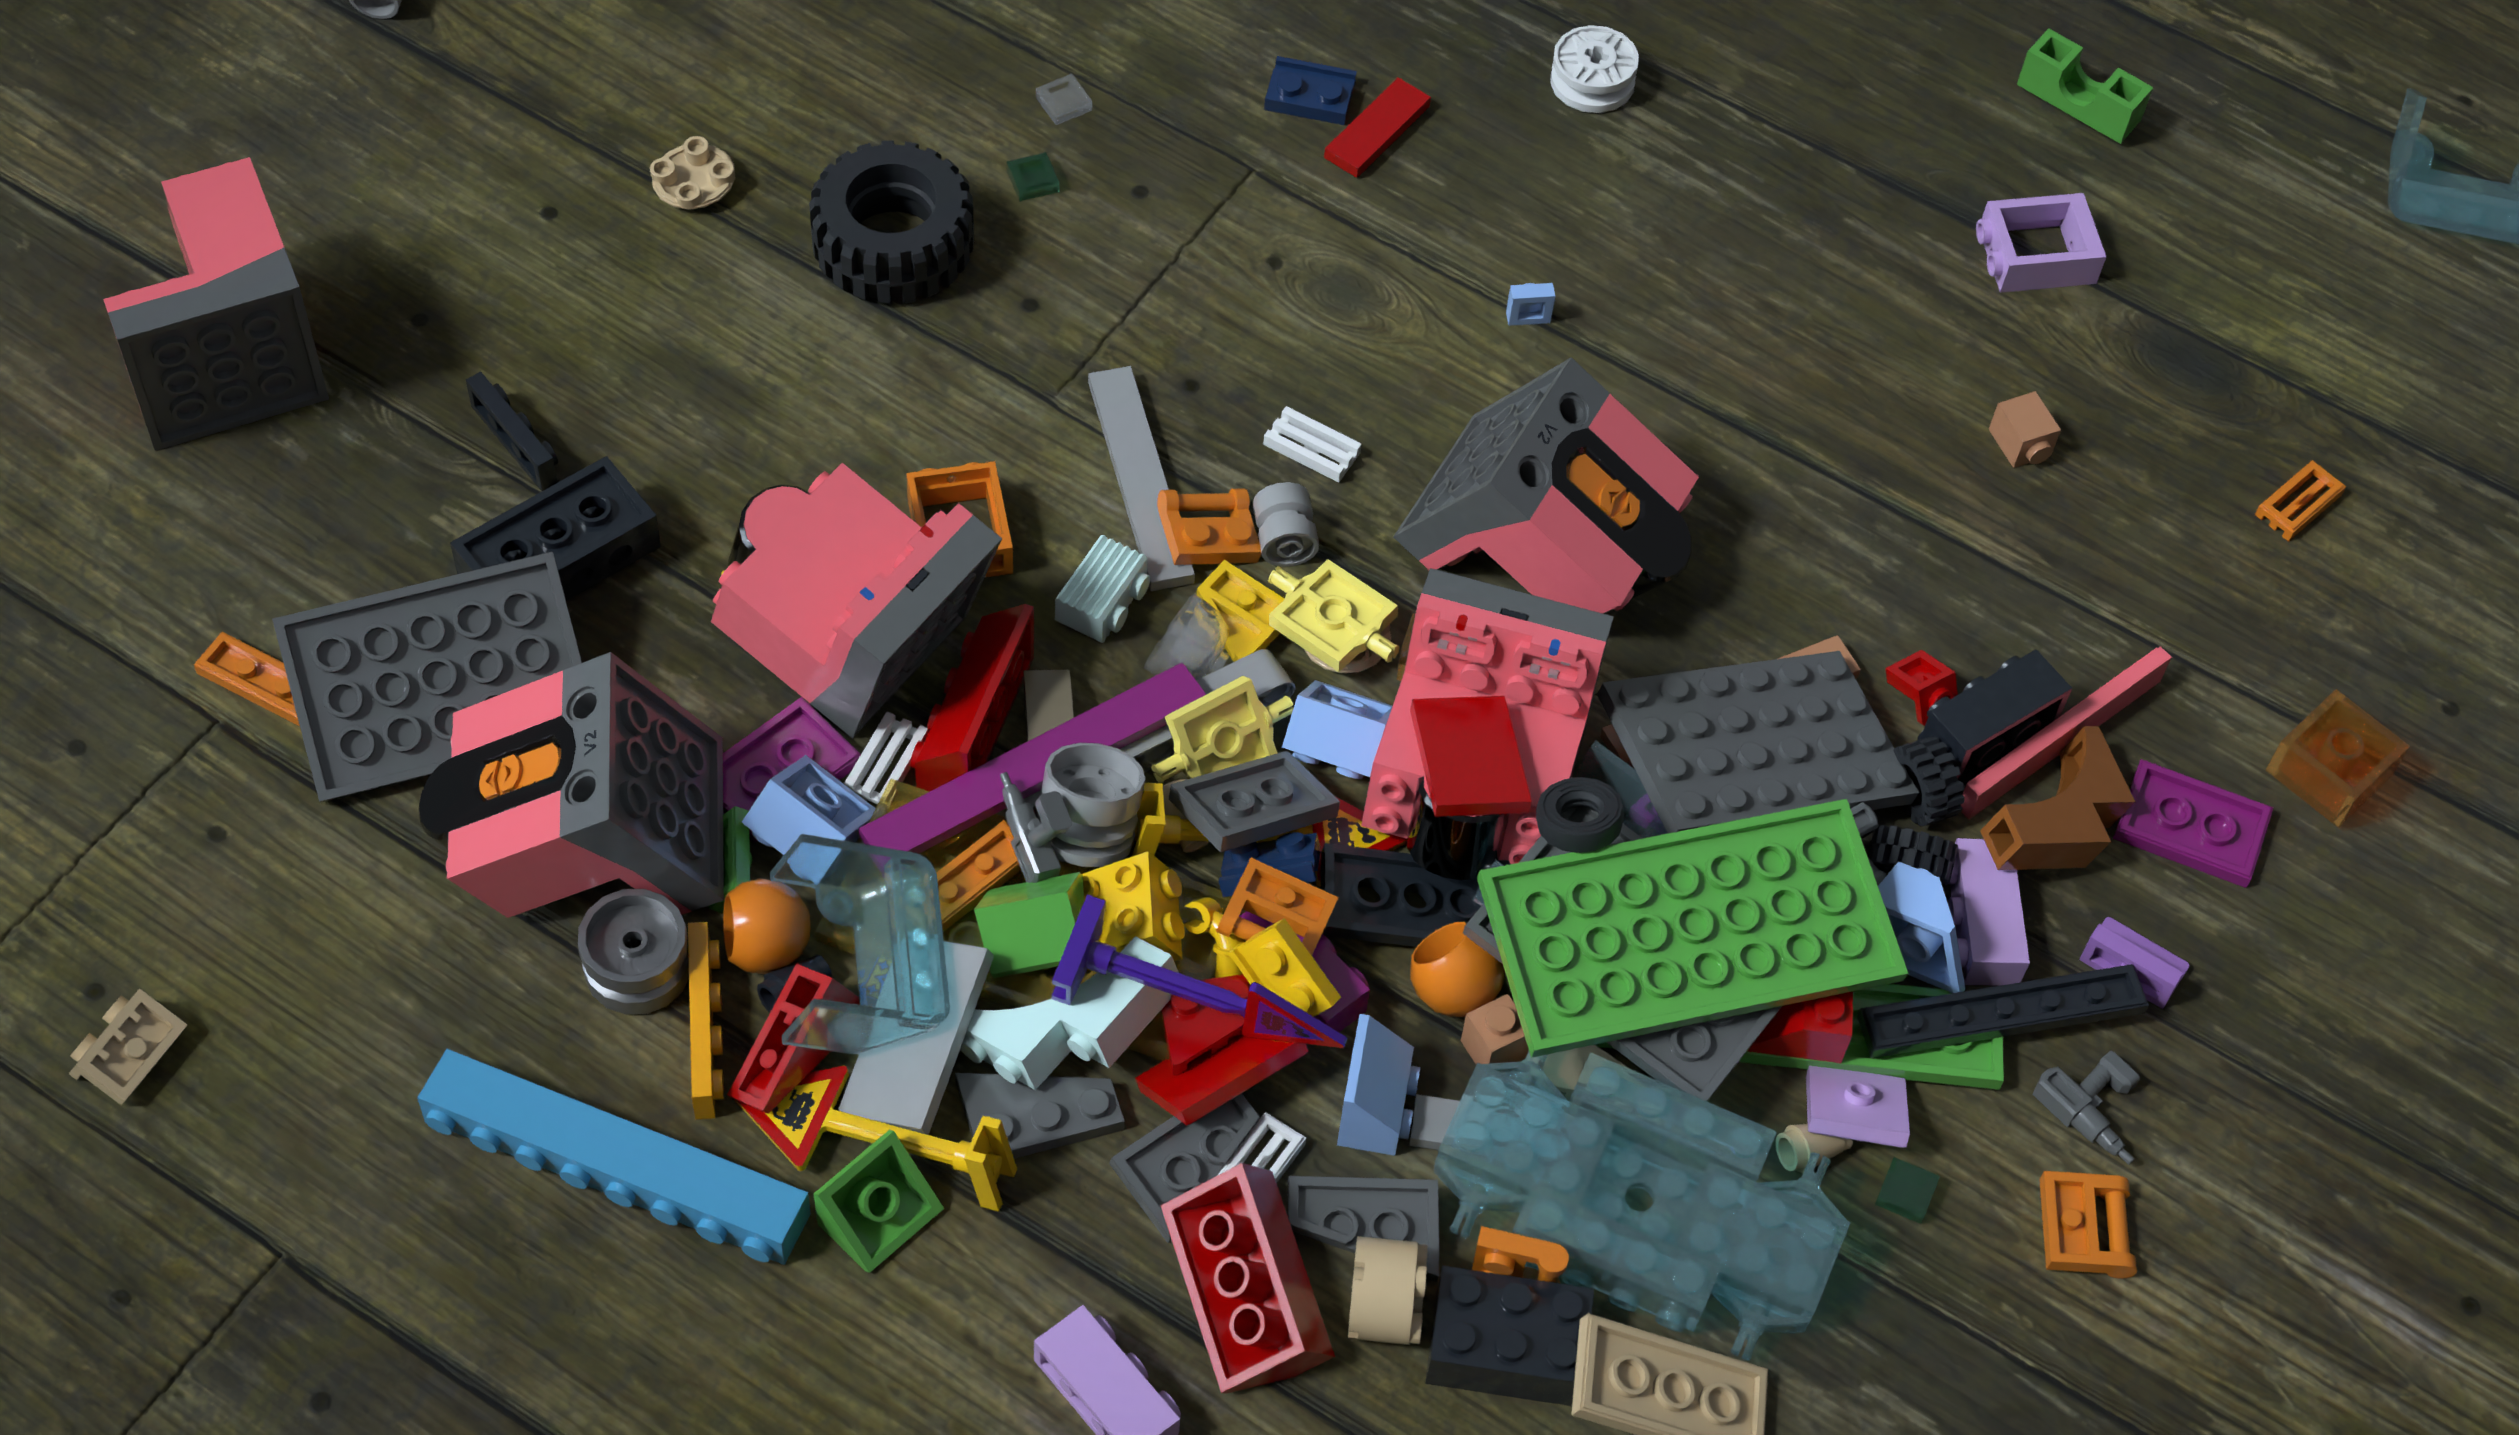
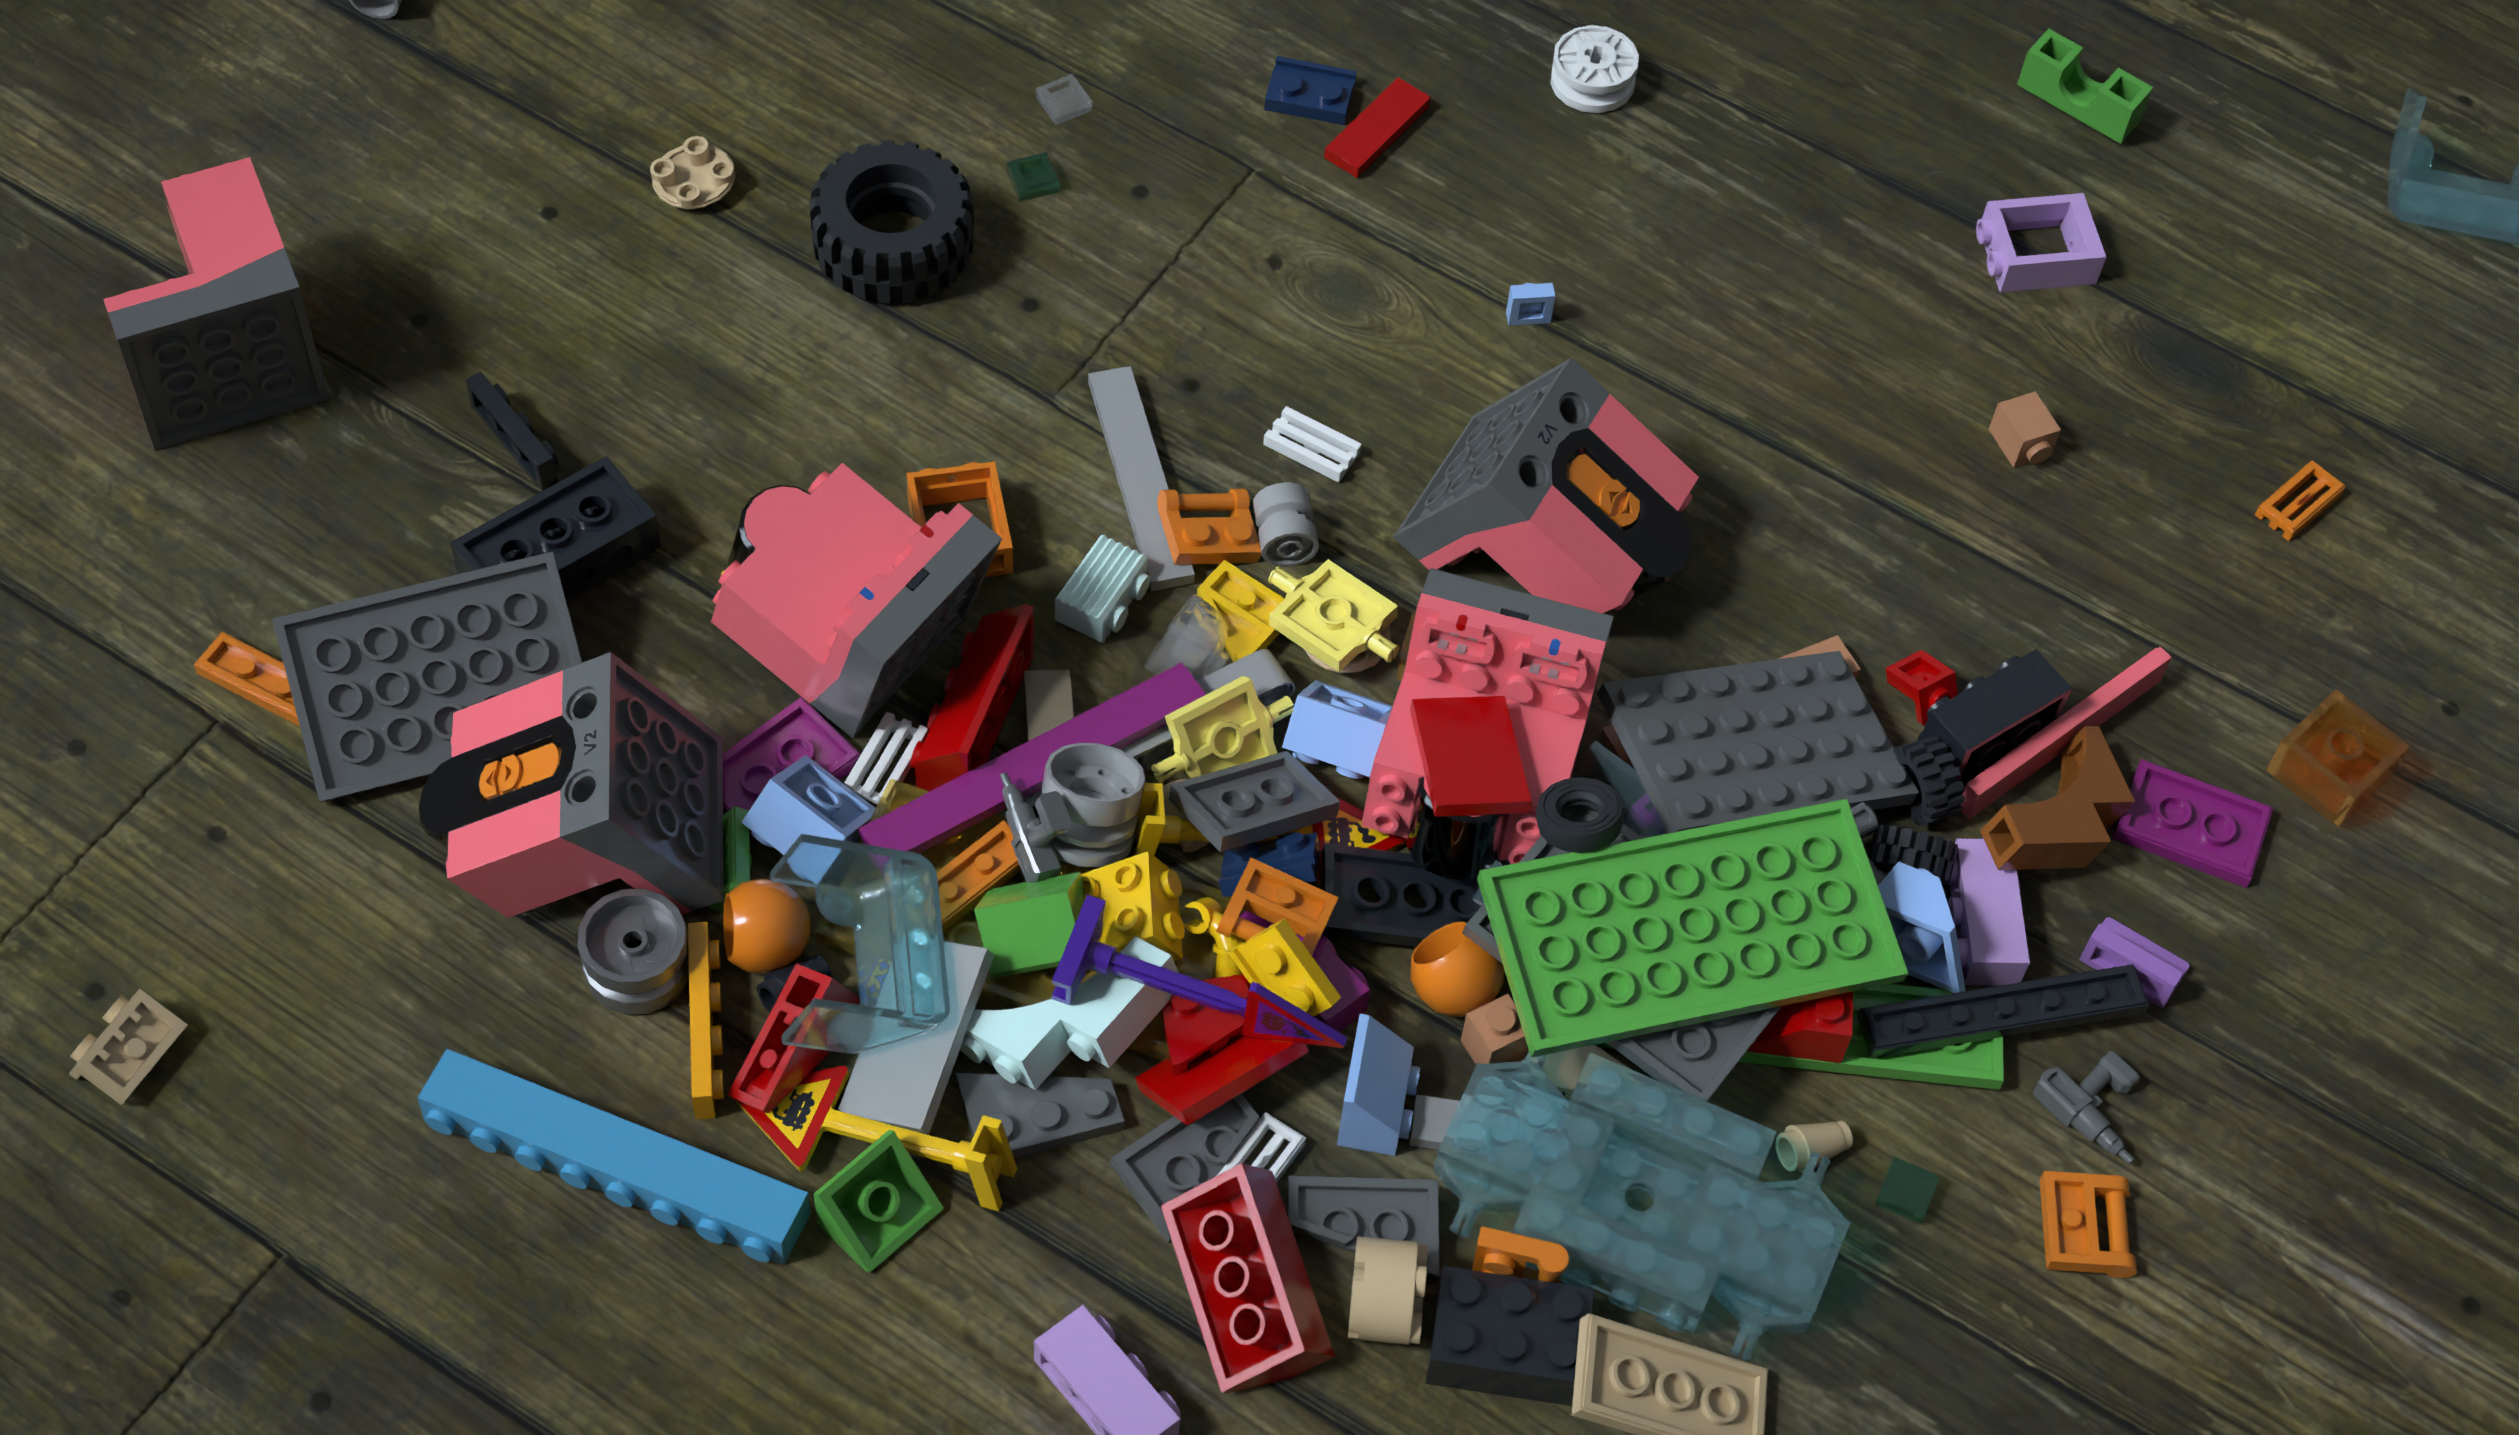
lavender plate [1806,1066,1910,1148] -> none

